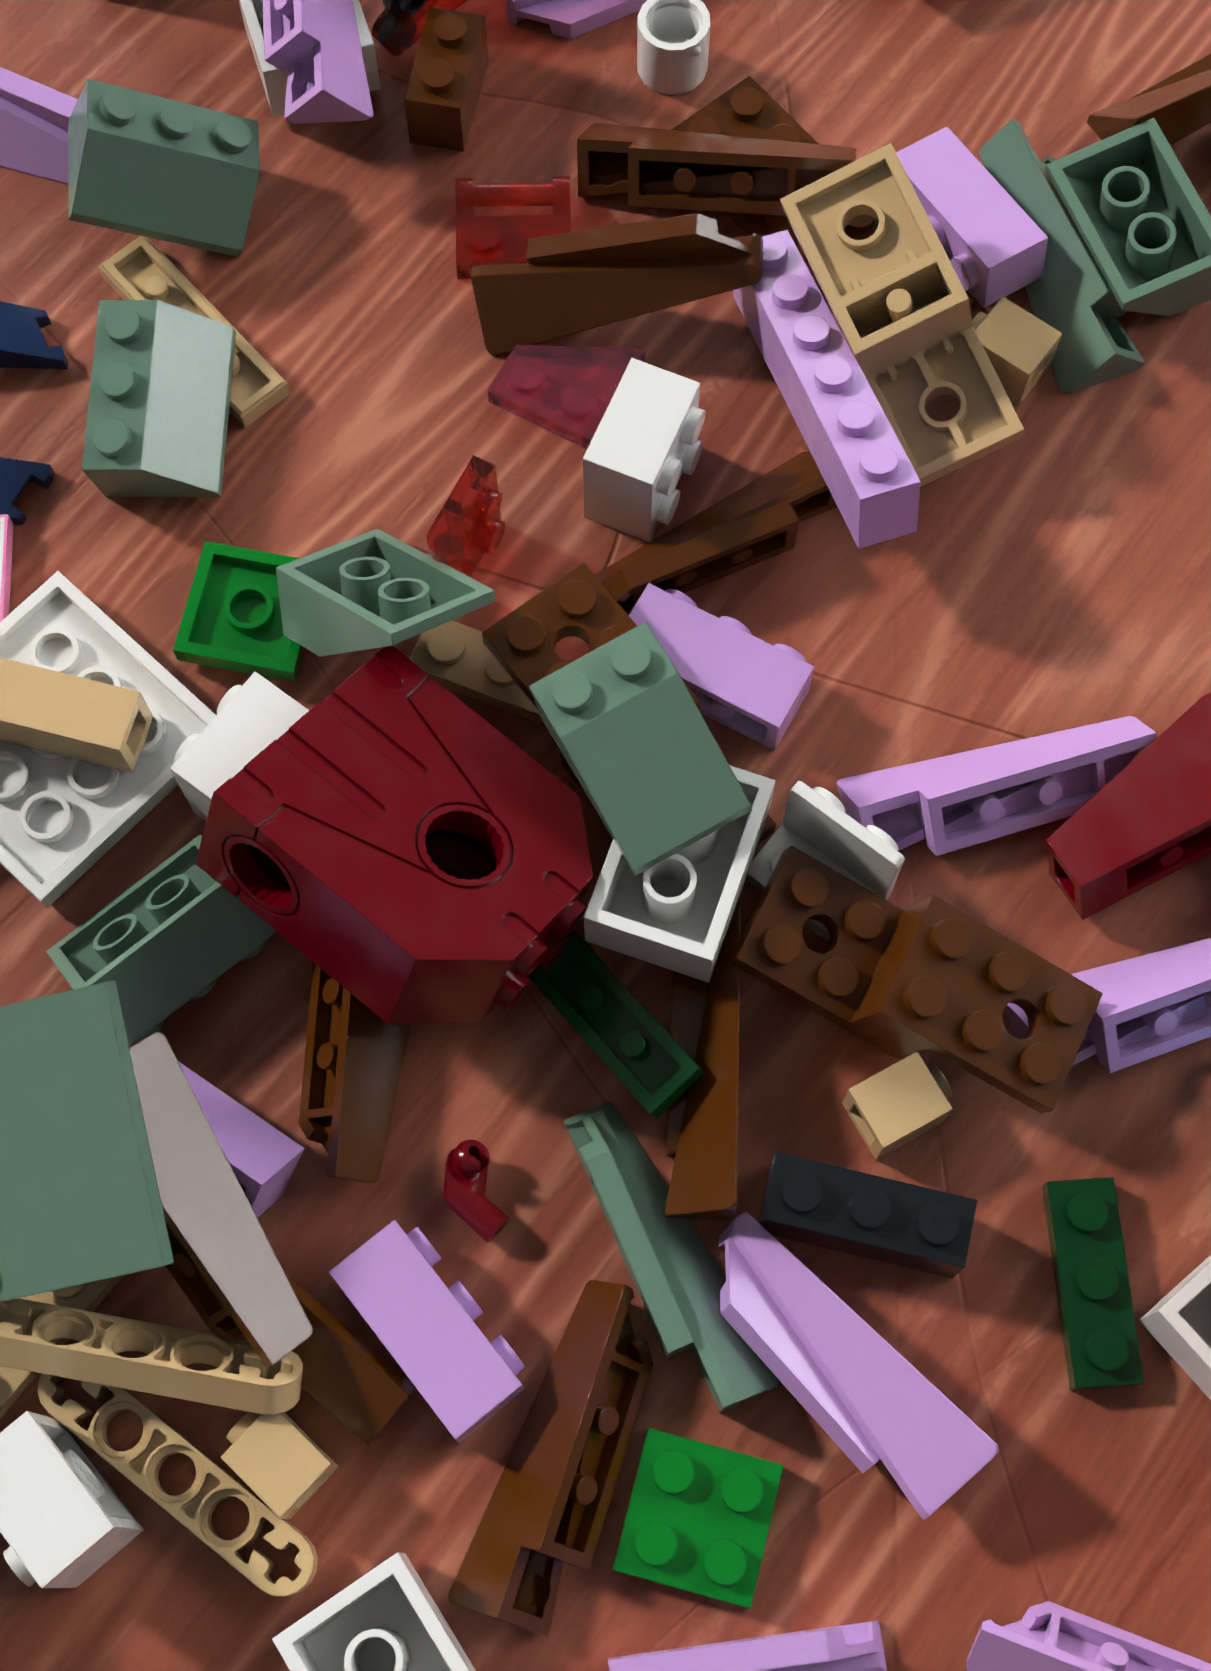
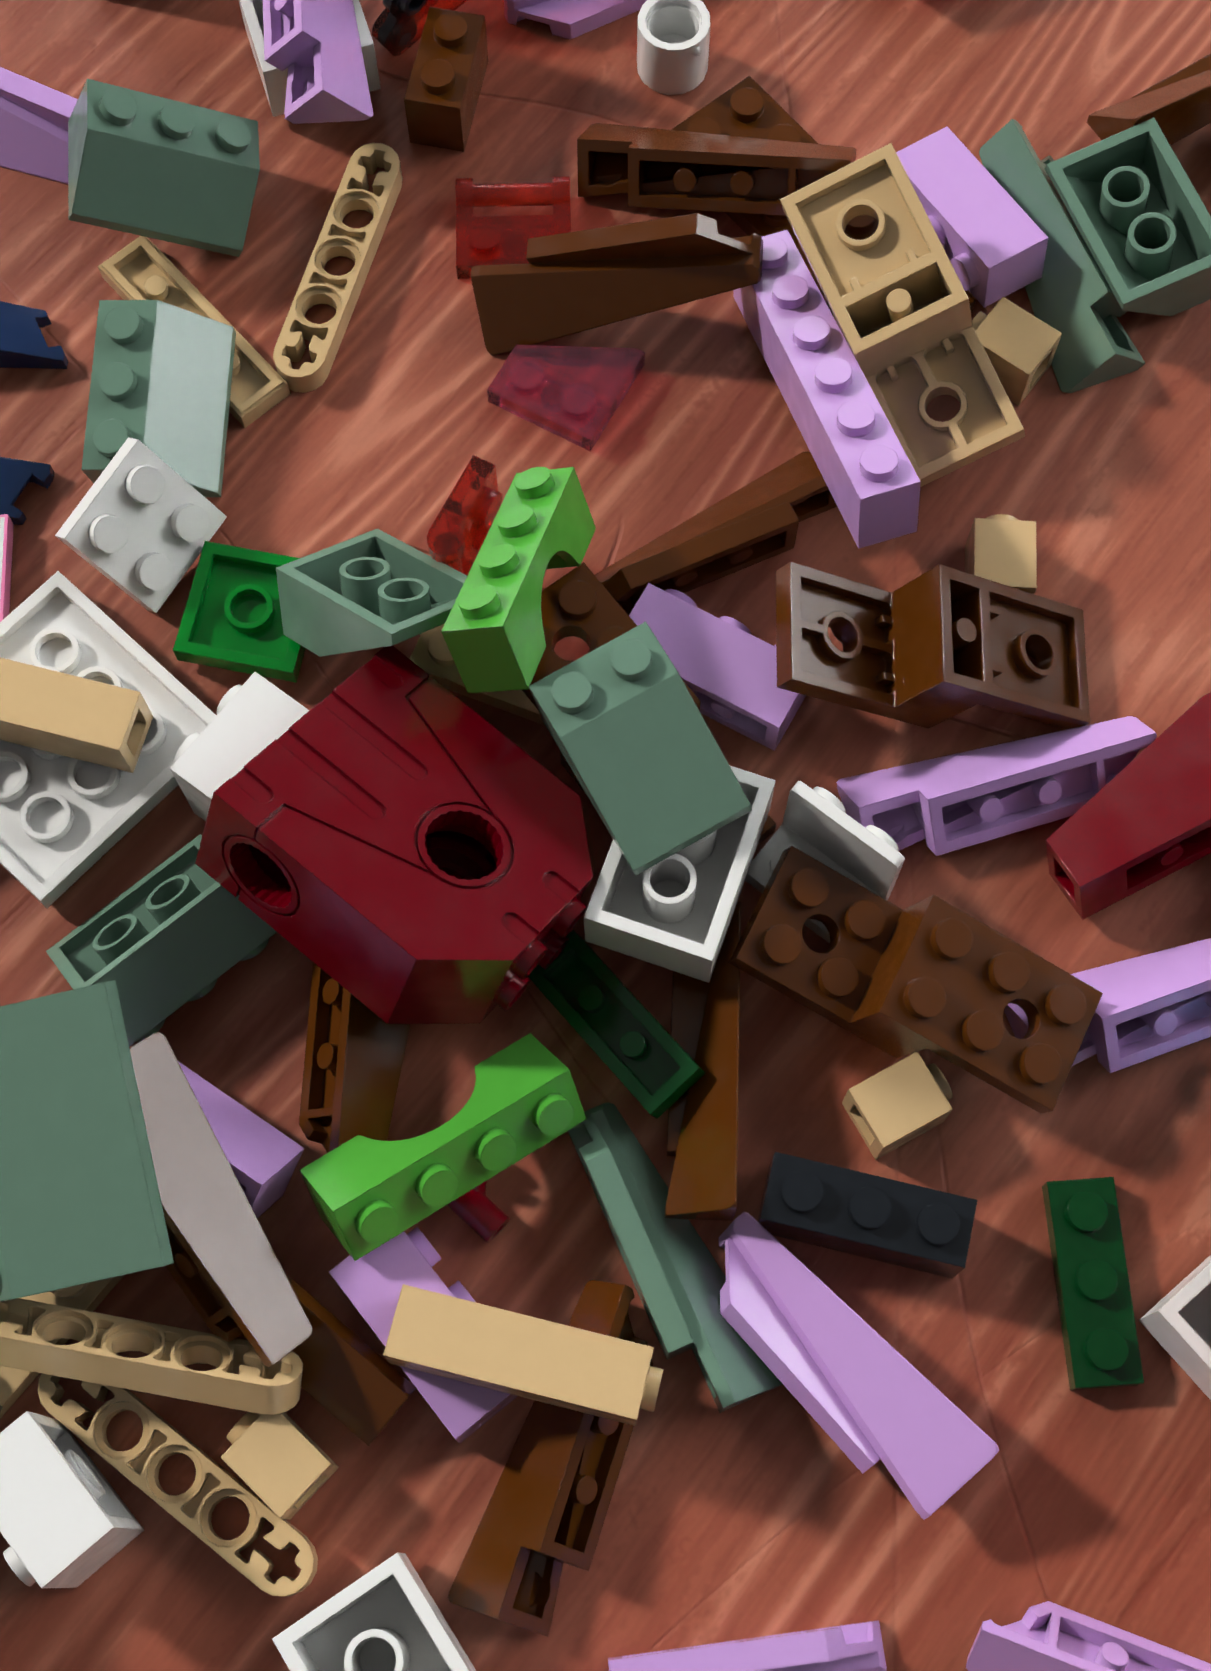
white brick [583,358,706,542] -> none
green plate [613,1428,784,1609] -> none
none -> white plate [55,437,227,613]
none -> tan beam [273,143,403,393]
none -> bright green arch [299,1033,586,1261]
none -> tan brick [383,1284,664,1426]
none -> bright green arch [441,467,596,693]
none -> reddish brown bracket [776,562,1090,729]
none -> tan brick [965,514,1037,594]

